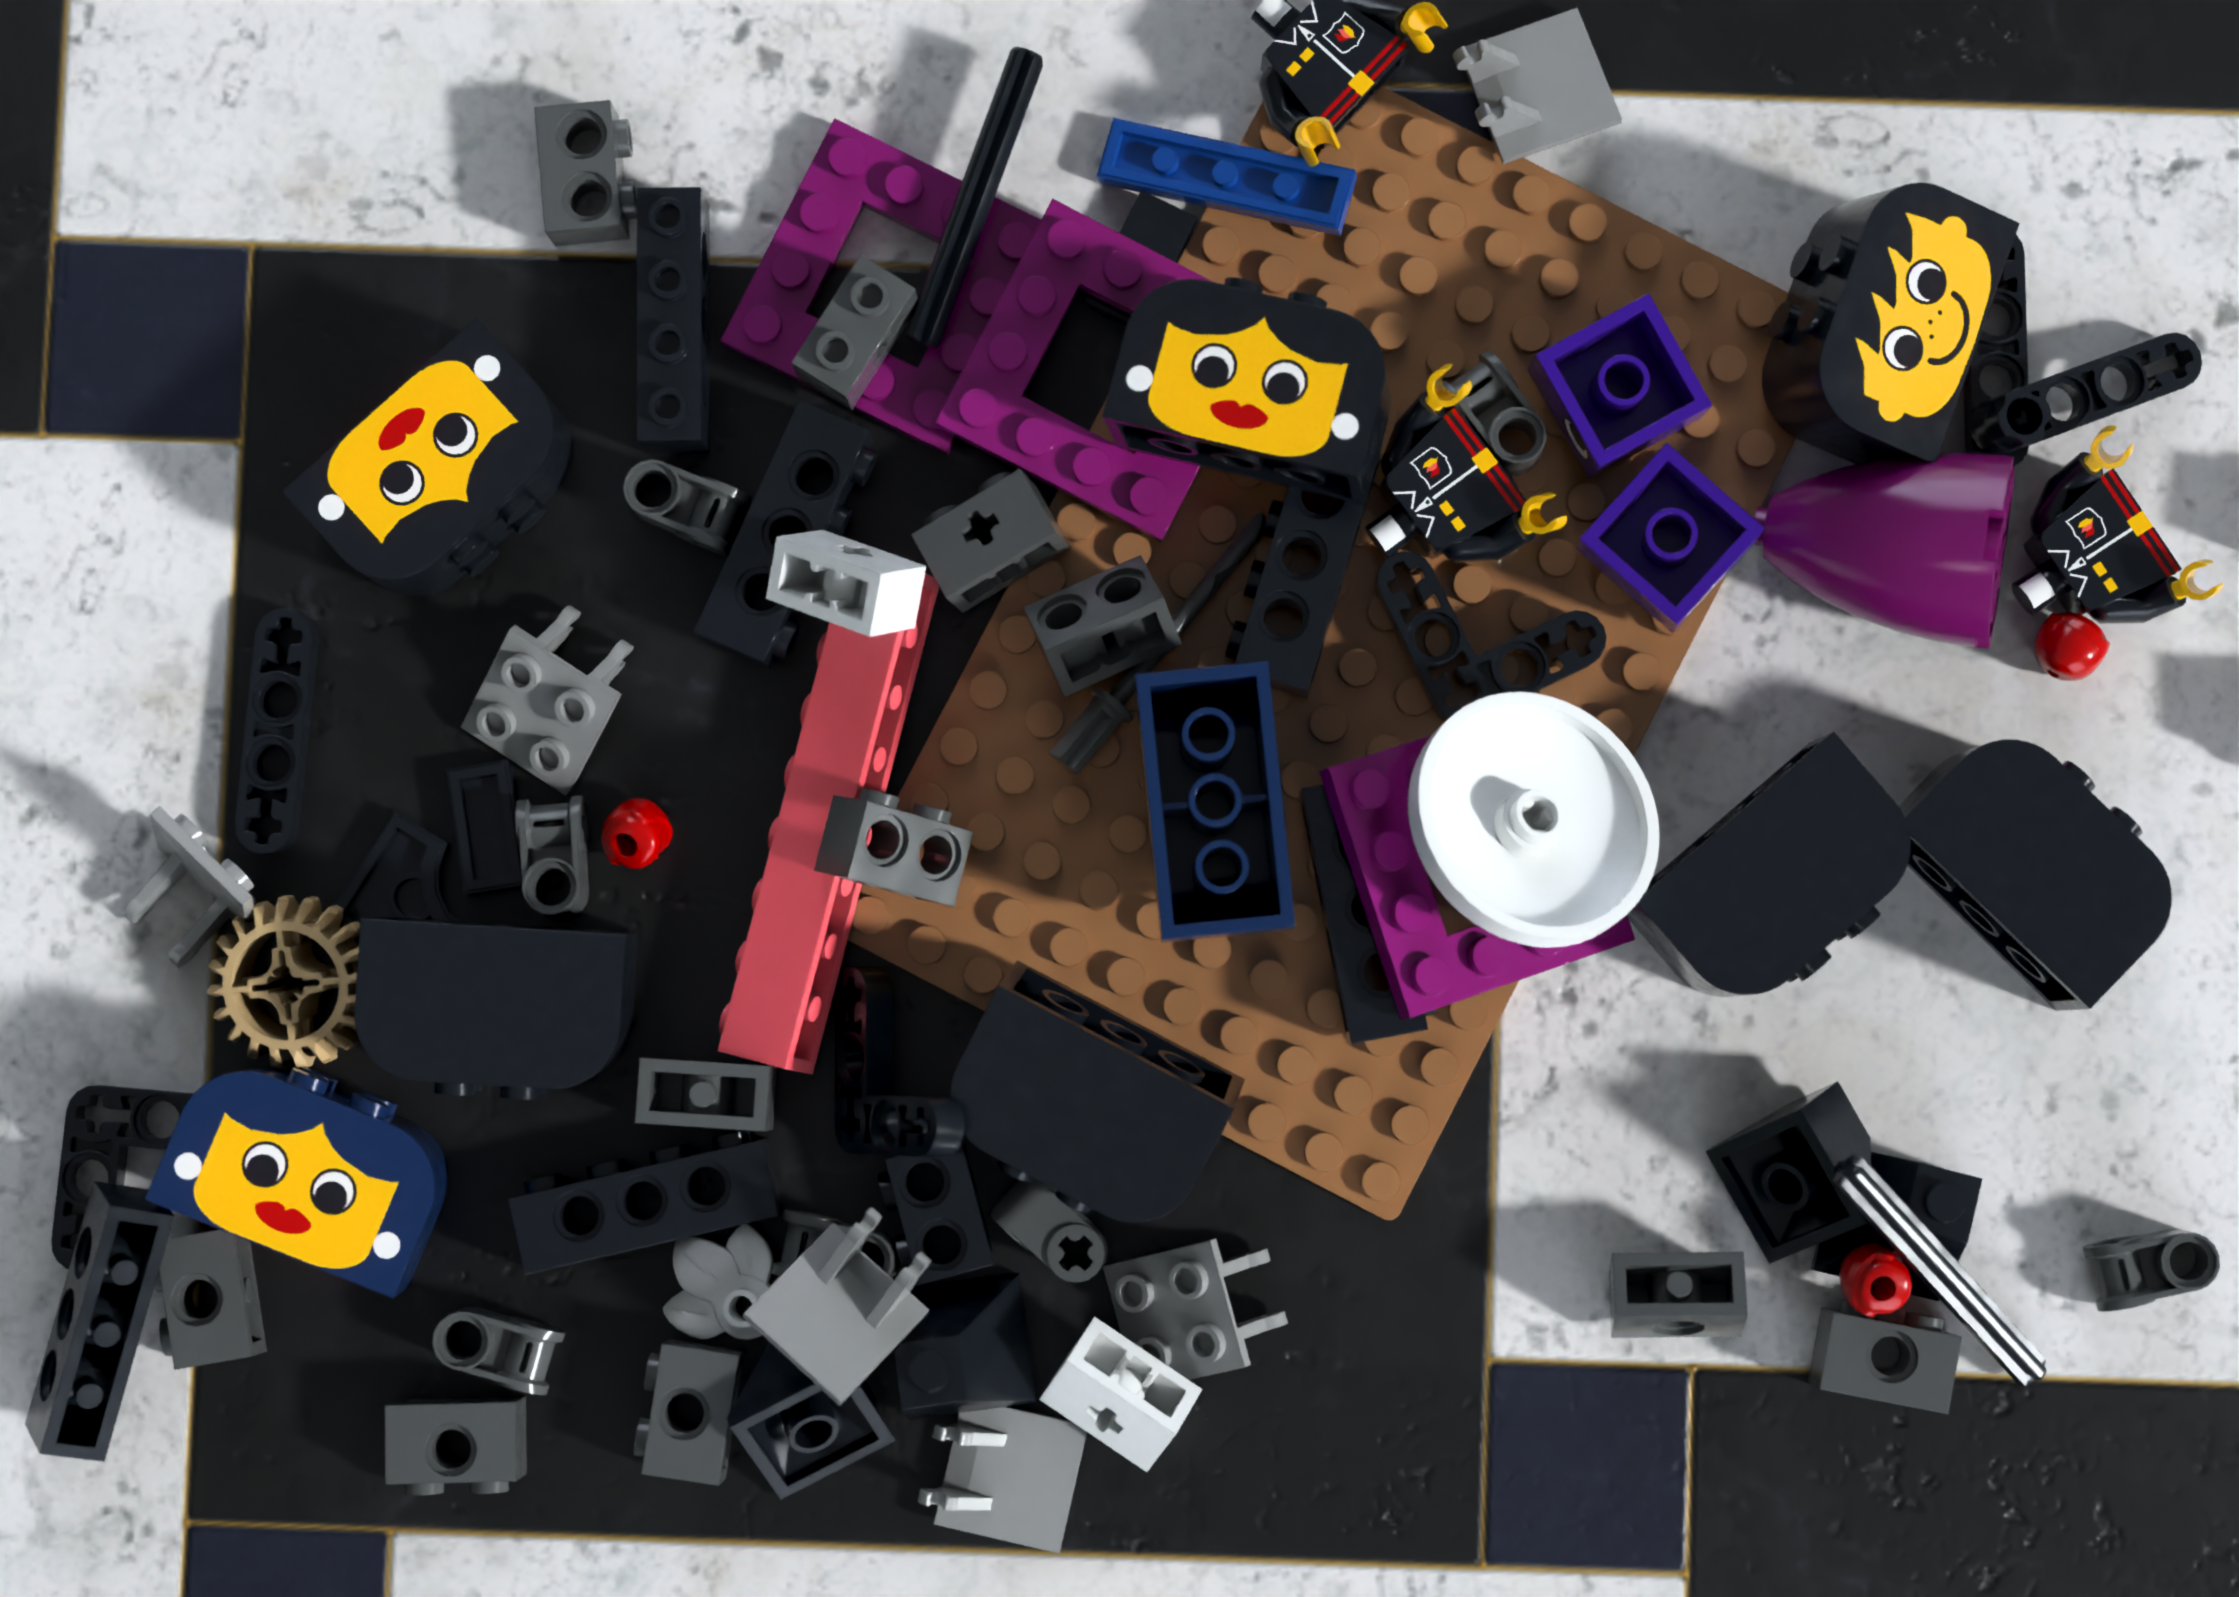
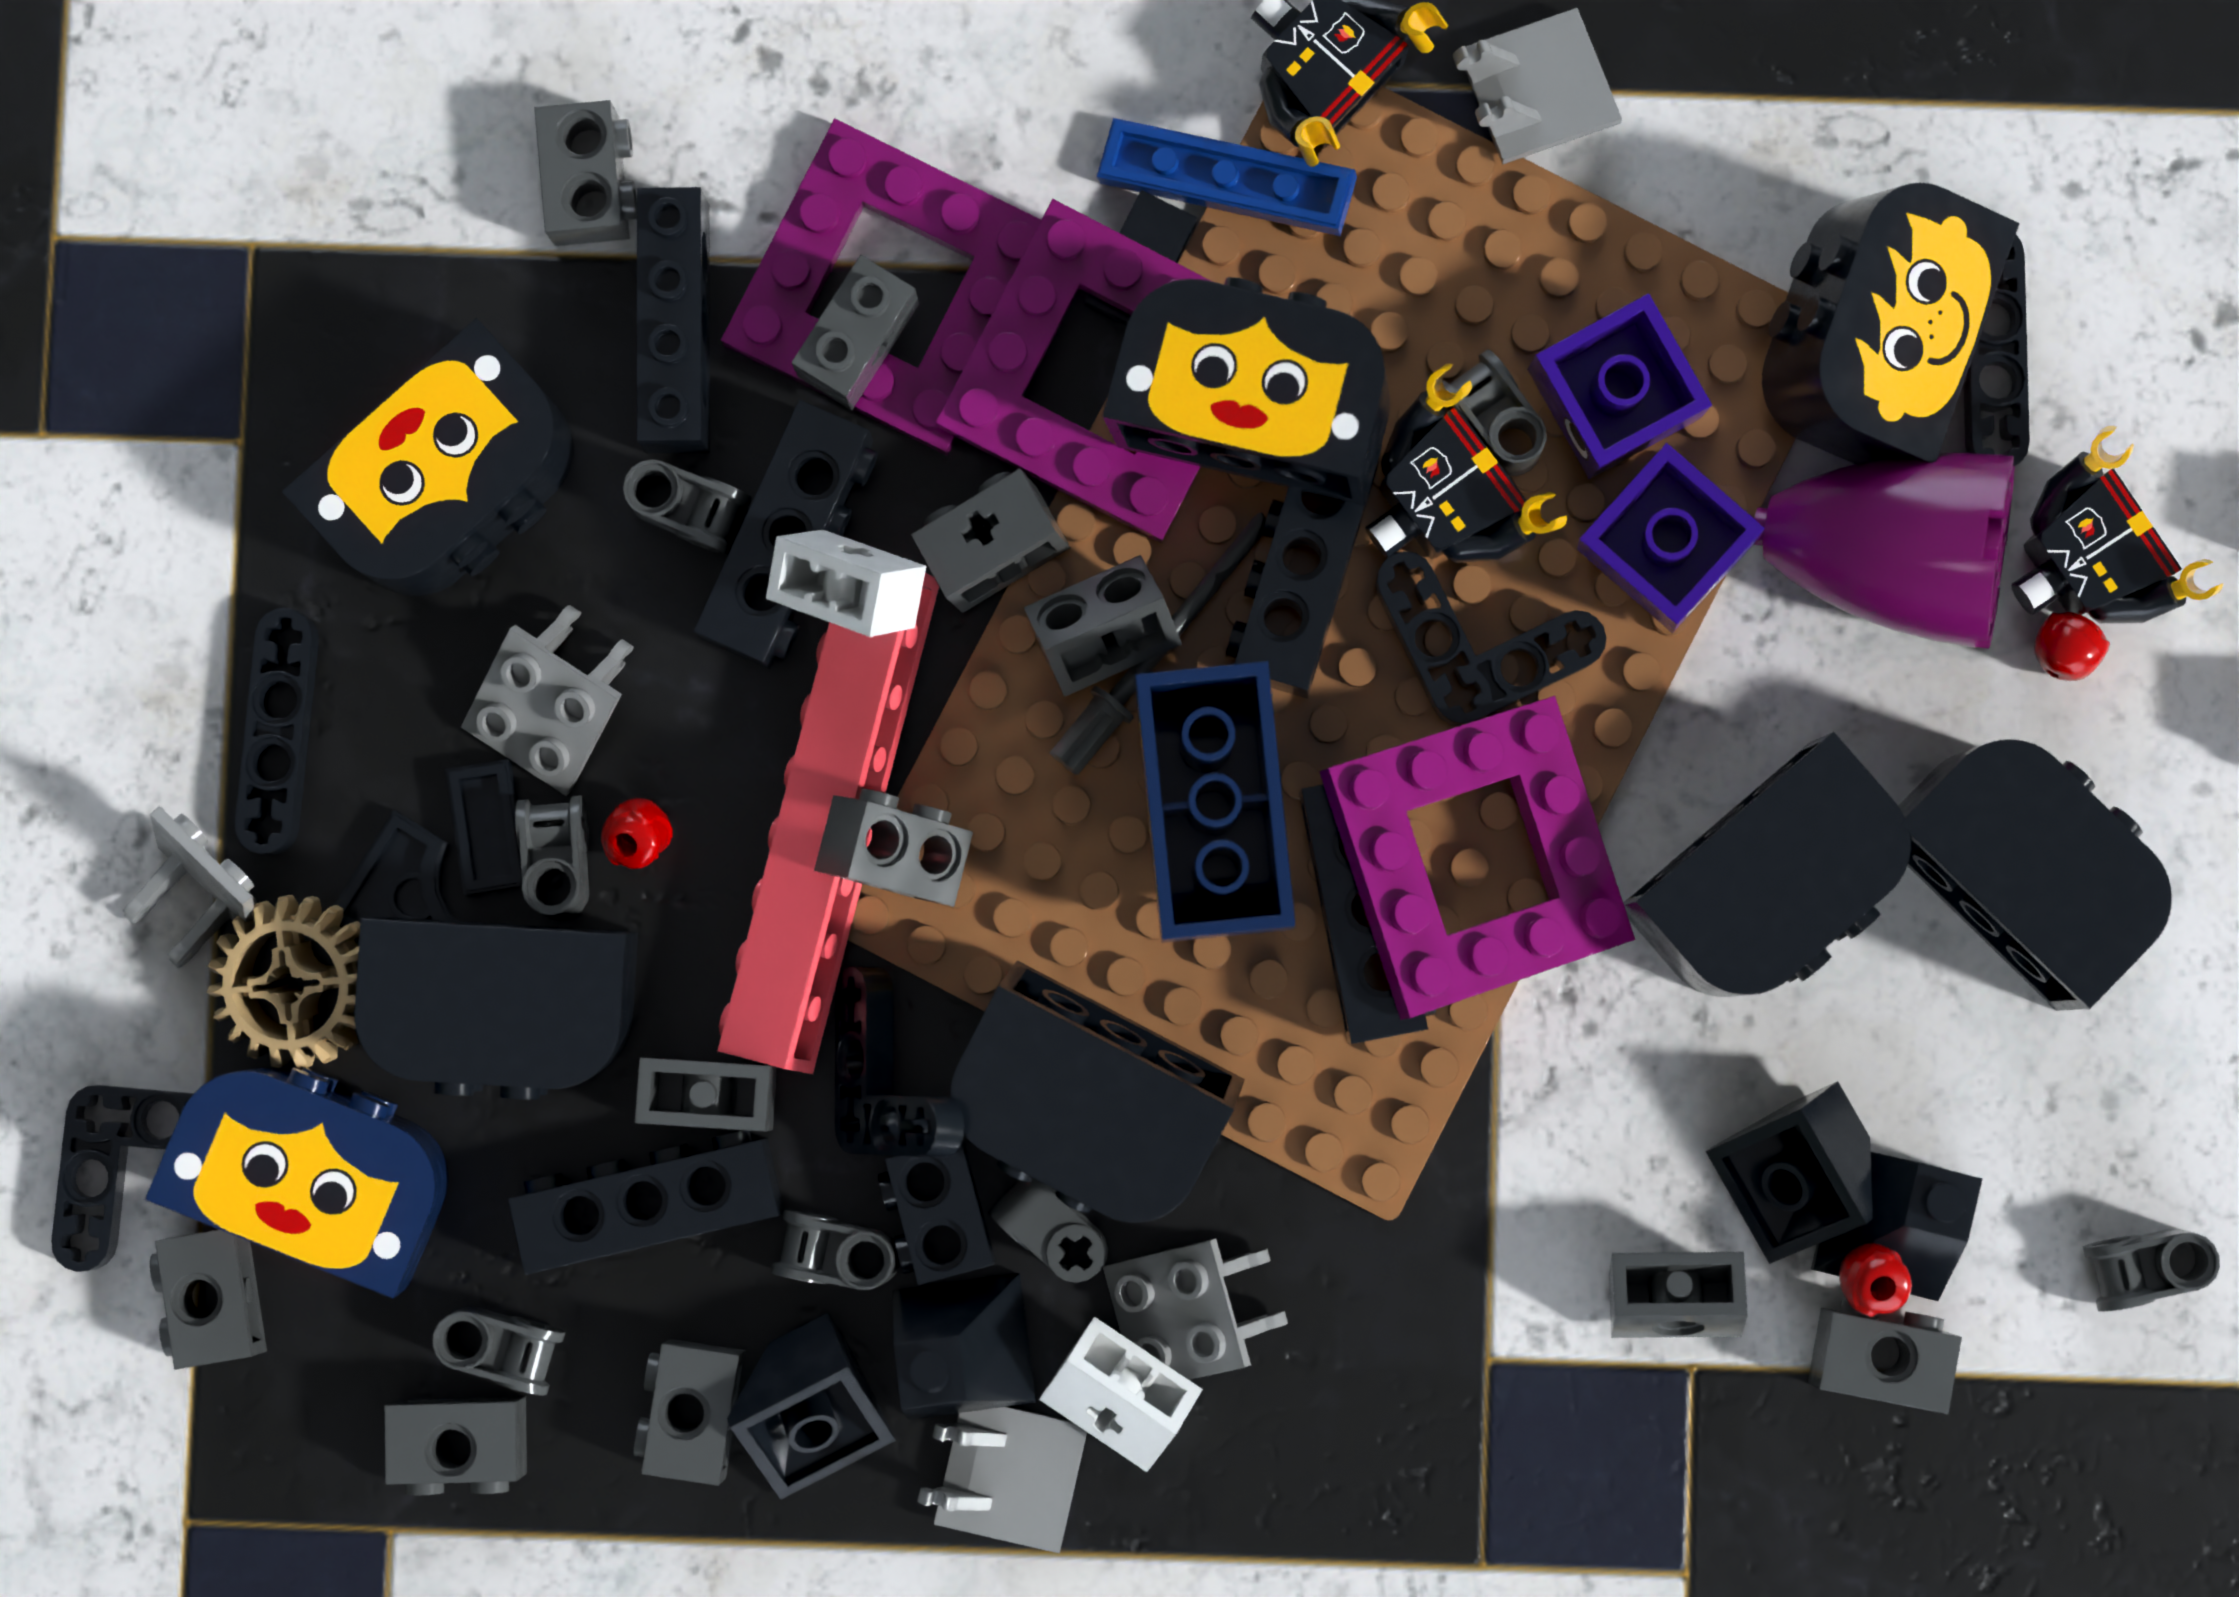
black brick [25,1181,174,1462] -> none
white plate [663,1223,773,1340] -> none
light grey plate [743,1207,931,1406] -> none
black axle [907,47,1043,348] -> none
white dish [1408,692,1660,948] -> none
axle [1833,1155,2047,1386] -> none
black beam [1970,332,2202,455] -> none

